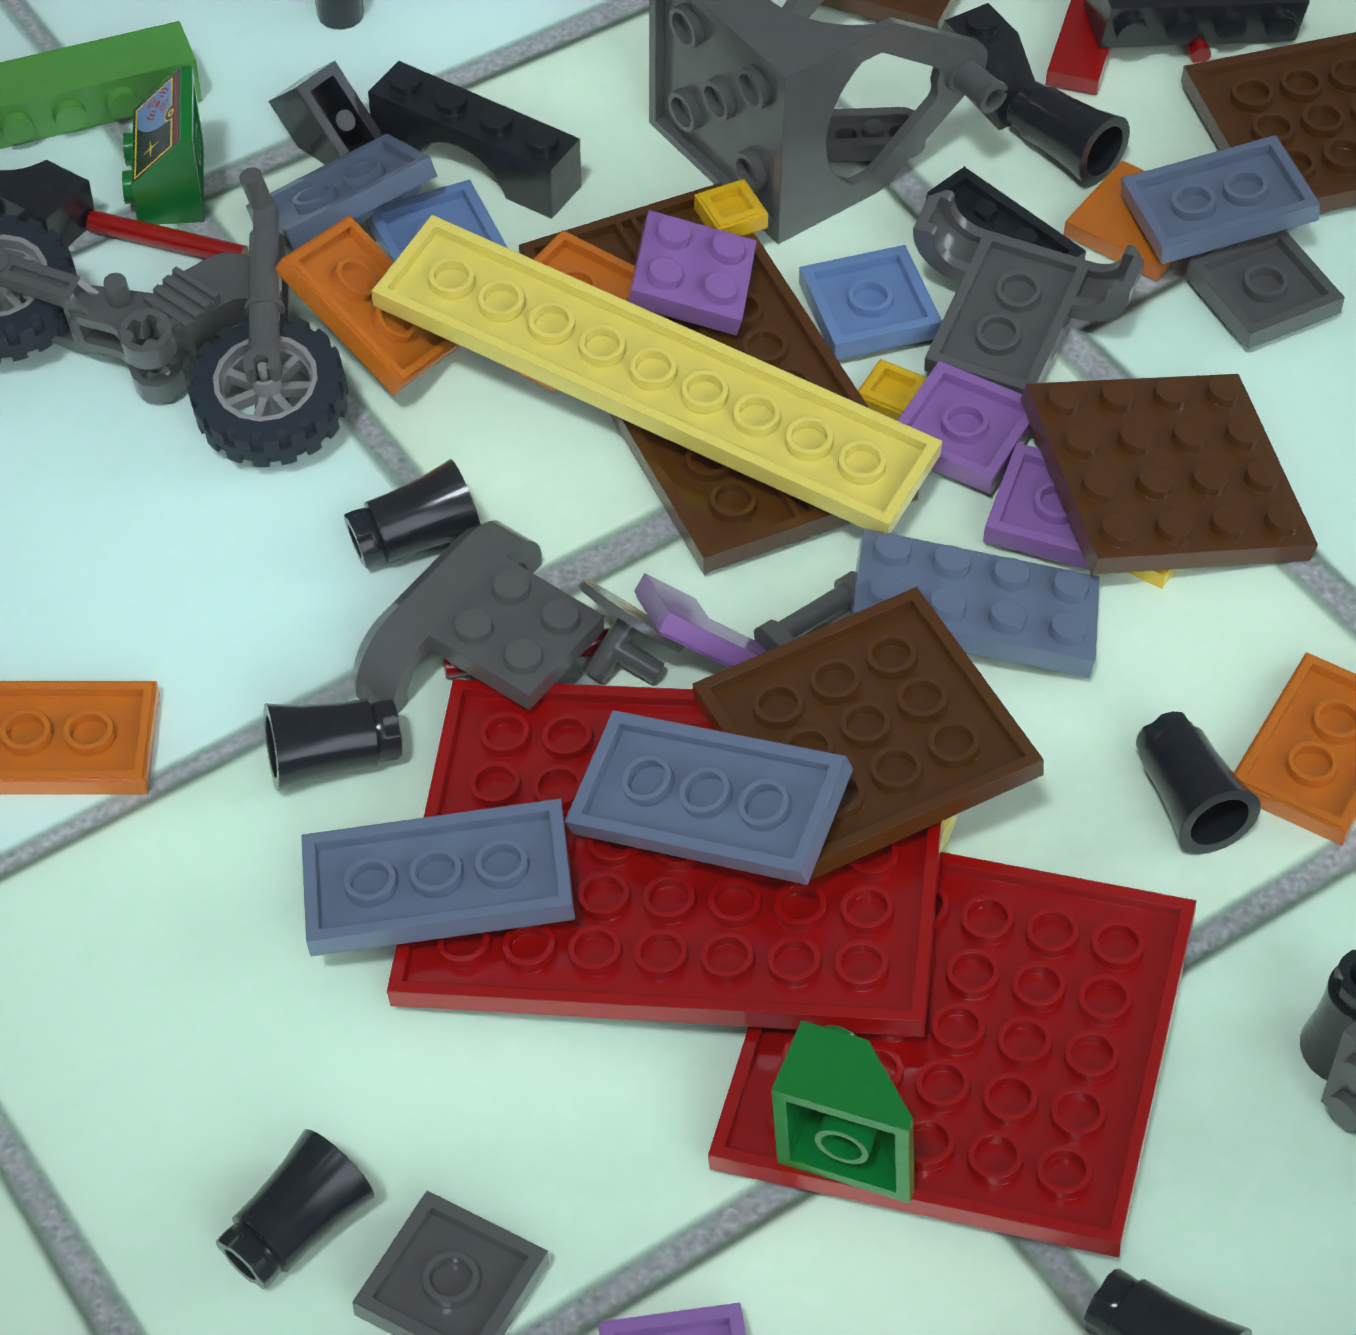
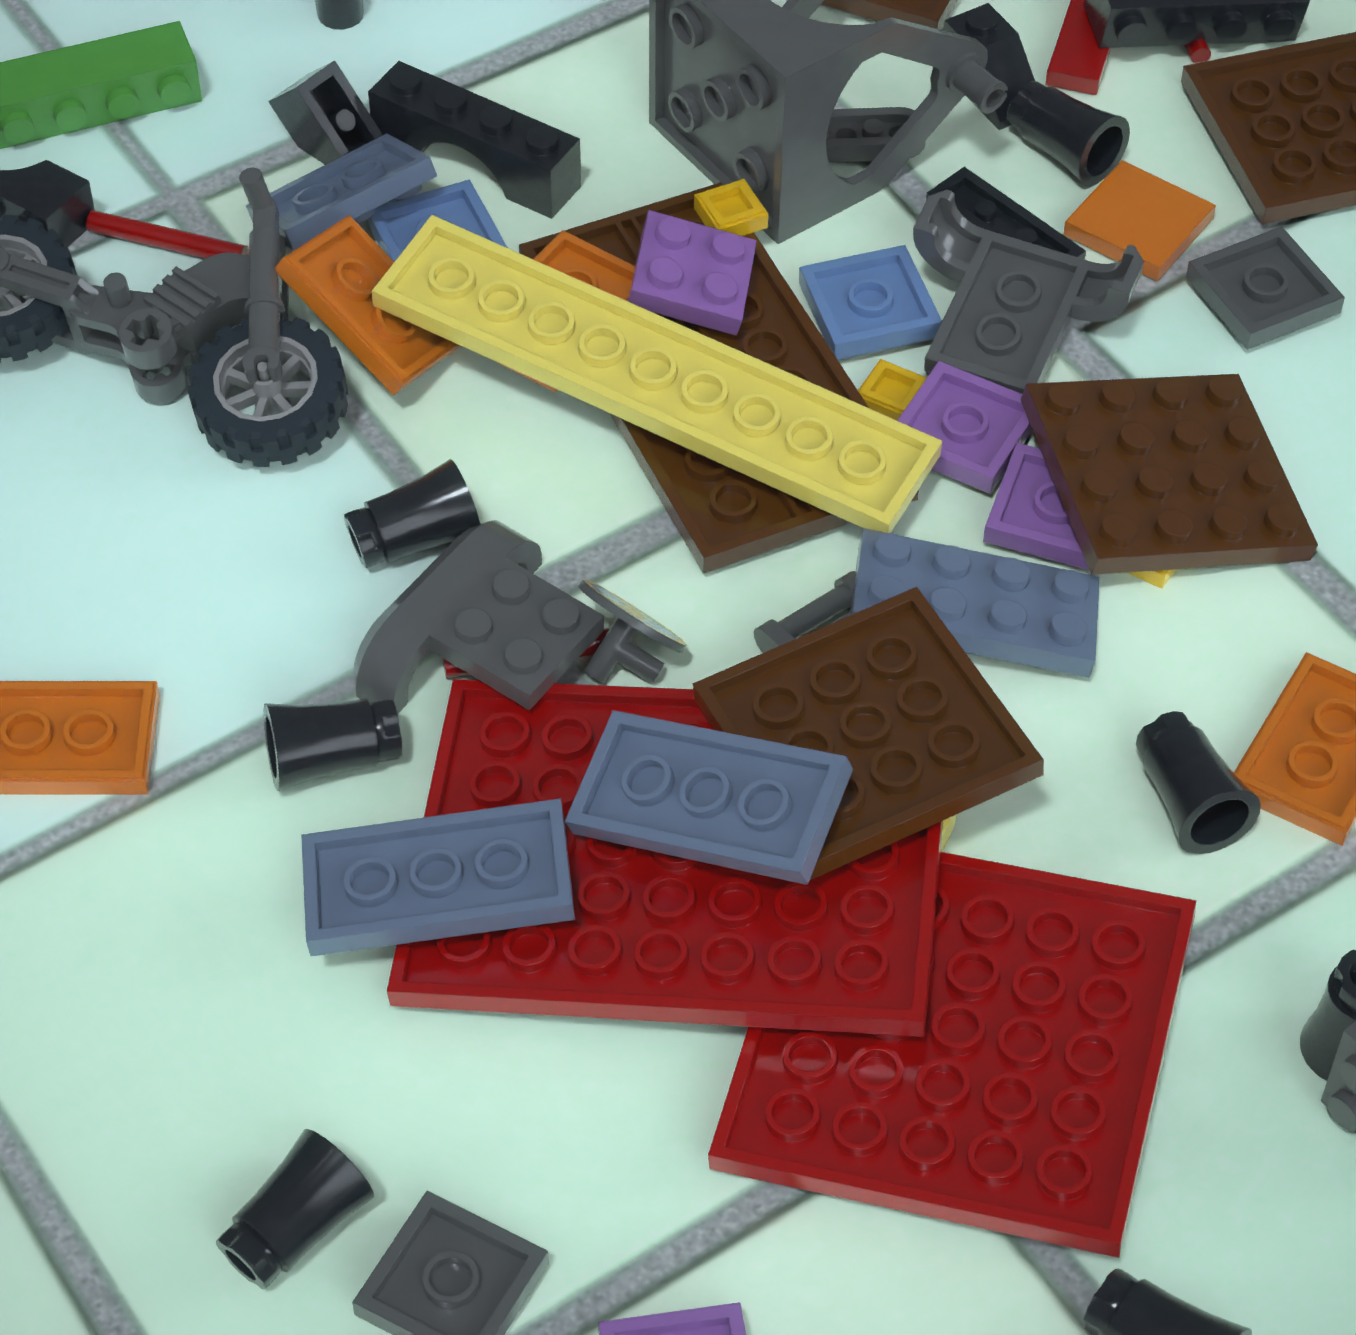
green slope [122,65,204,225] -> none
medium lavender tile [634,573,766,668] -> none
green slope [772,1021,914,1204] -> none
sand blue plate [1121,135,1320,264] -> none

